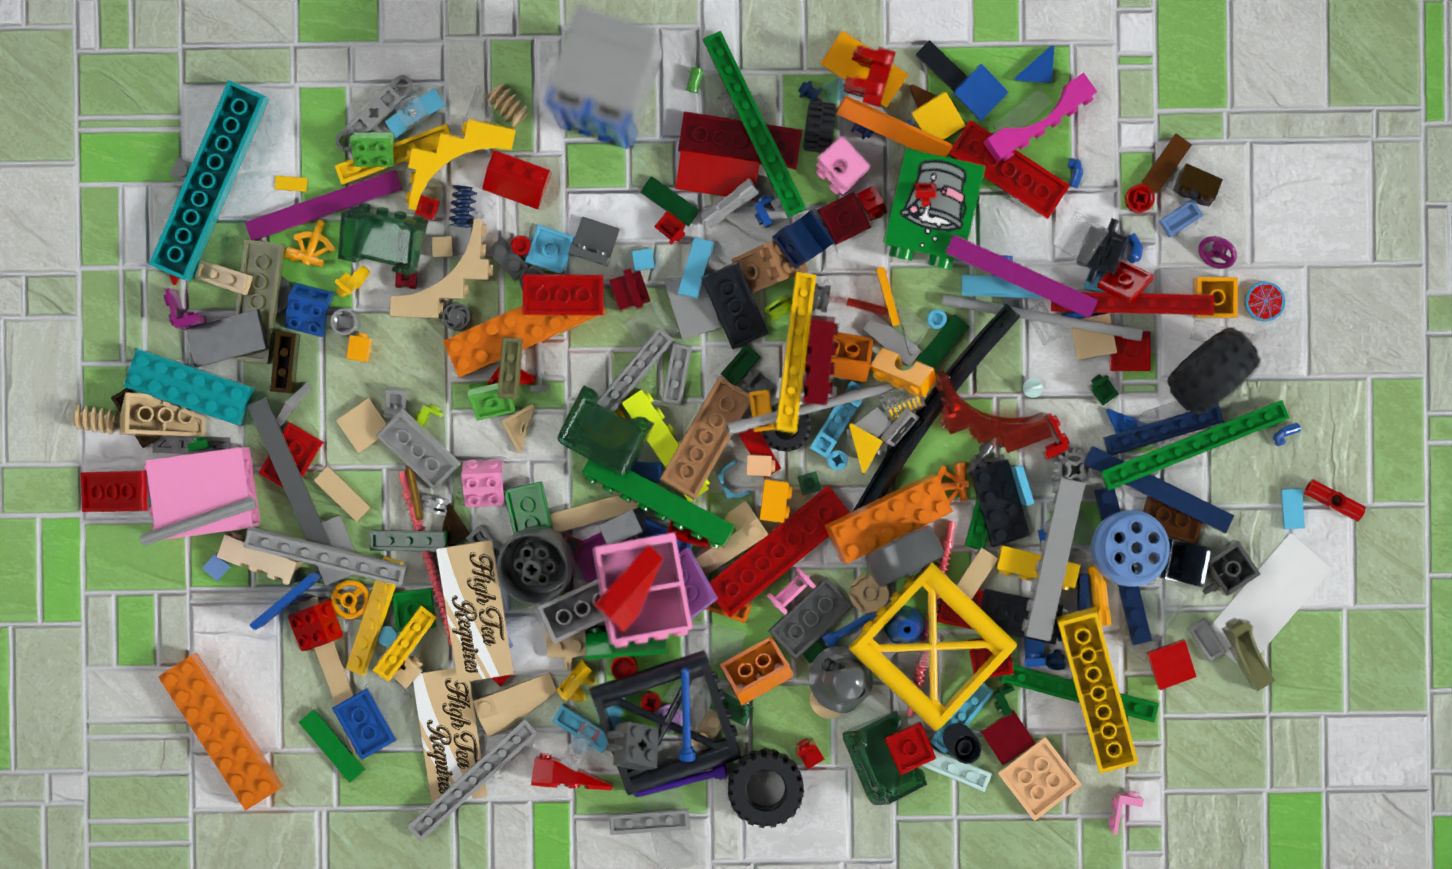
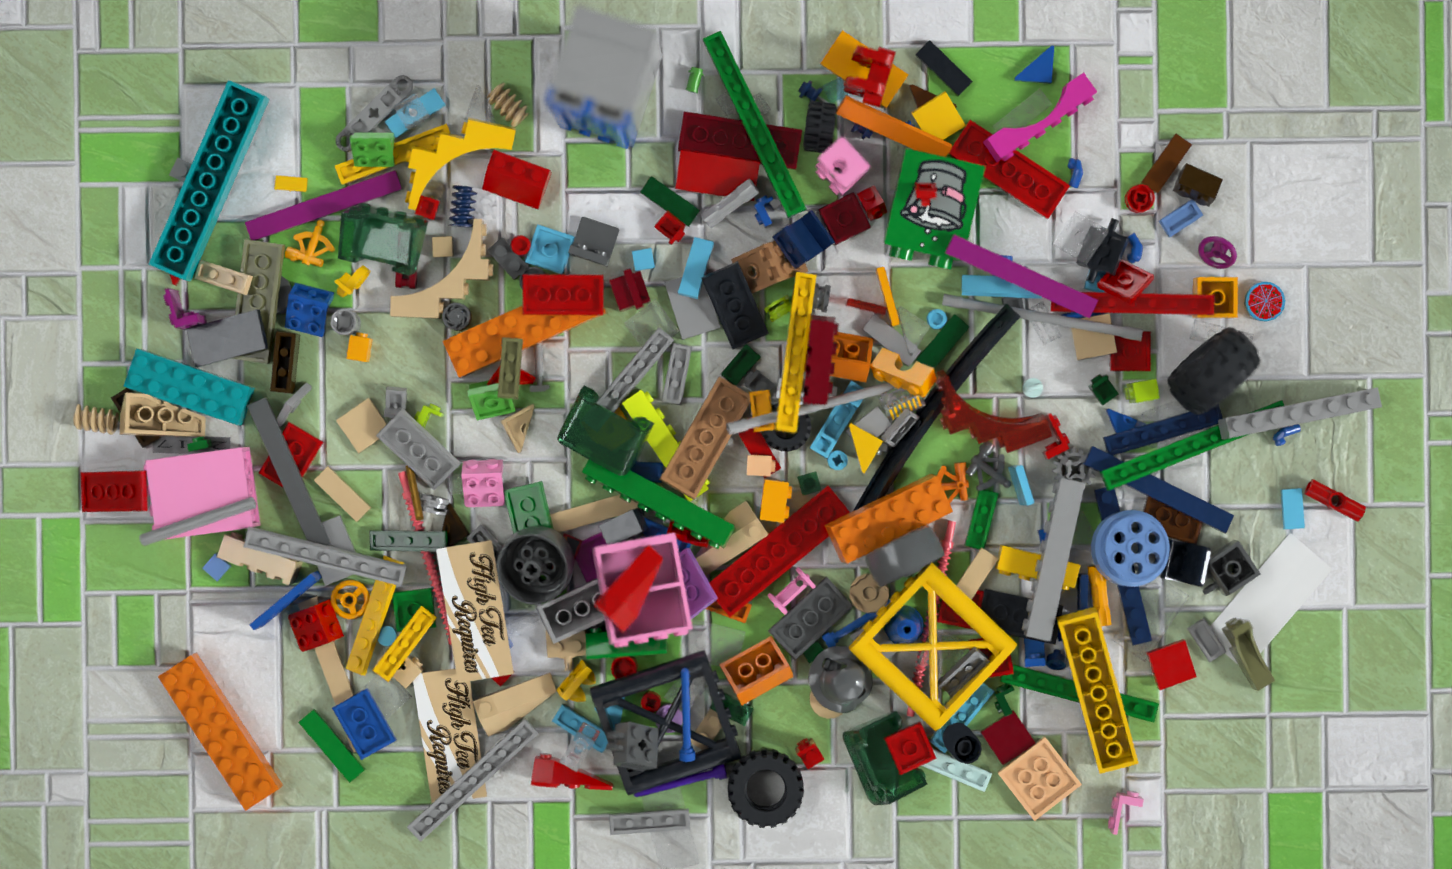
medium azure cap [716,460,751,499] -> none
blue tile [953,64,1009,121] -> none
black plate [969,459,1030,548] -> none
none -> dark grey hinge [938,647,990,697]
none -> lime brick [1124,379,1160,403]
none -> light grey brick [1218,387,1382,440]

